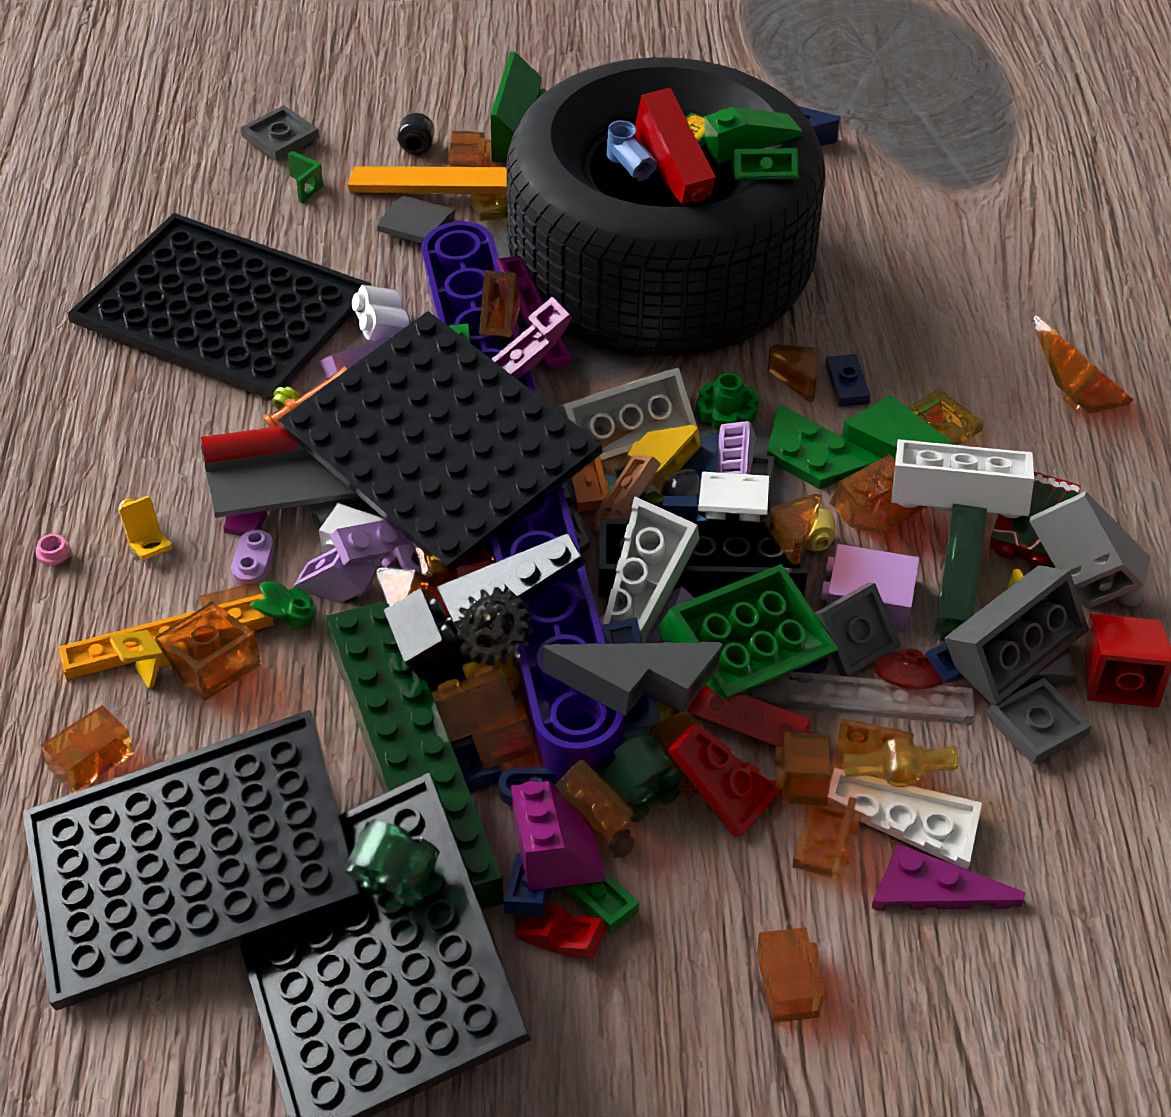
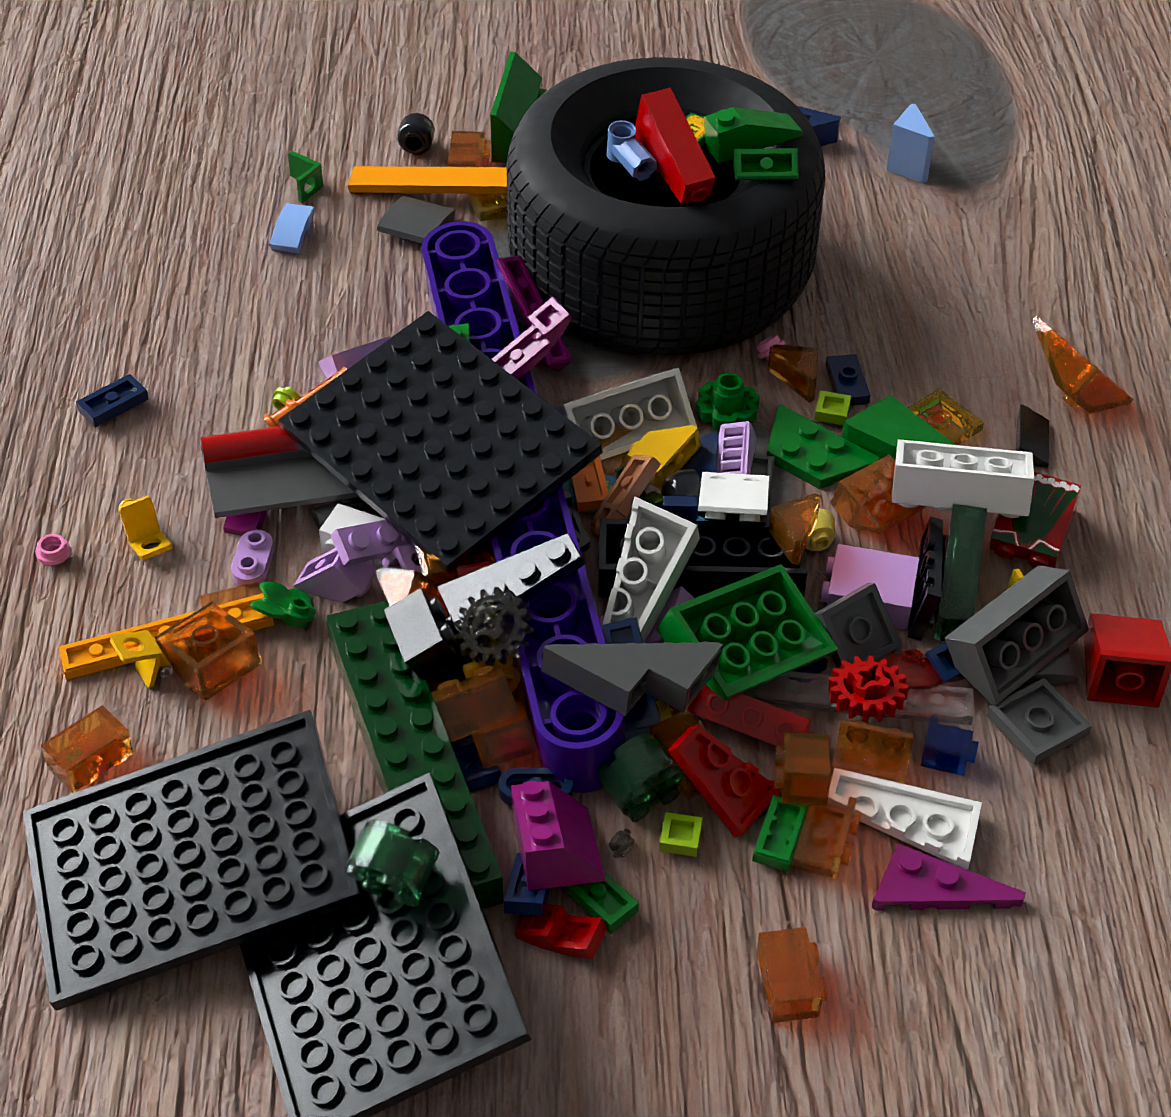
black plate [68,213,372,400] -> none
dark grey plate [241,105,319,161] -> none
white brick [352,285,409,341] -> none
clear orange slope [479,270,521,337] -> none
clear orange bracket [555,760,634,840] -> none
clear yellow pin [843,737,958,787] -> none
light grey slope [1029,491,1150,609] -> none
none -> dark blue plate [76,374,149,427]
none -> light blue slope [269,203,315,254]
none -> lime plate [659,812,703,857]
none -> green plate [752,795,809,872]
none -> bright pink plate [756,334,786,361]
none -> lime plate [814,390,851,426]
none -> red gear [828,656,908,723]
none -> light blue slope [886,104,935,183]
none -> black wing [907,517,946,641]
none -> clear blue brick [920,716,979,776]
none -> black slope [1016,405,1049,467]

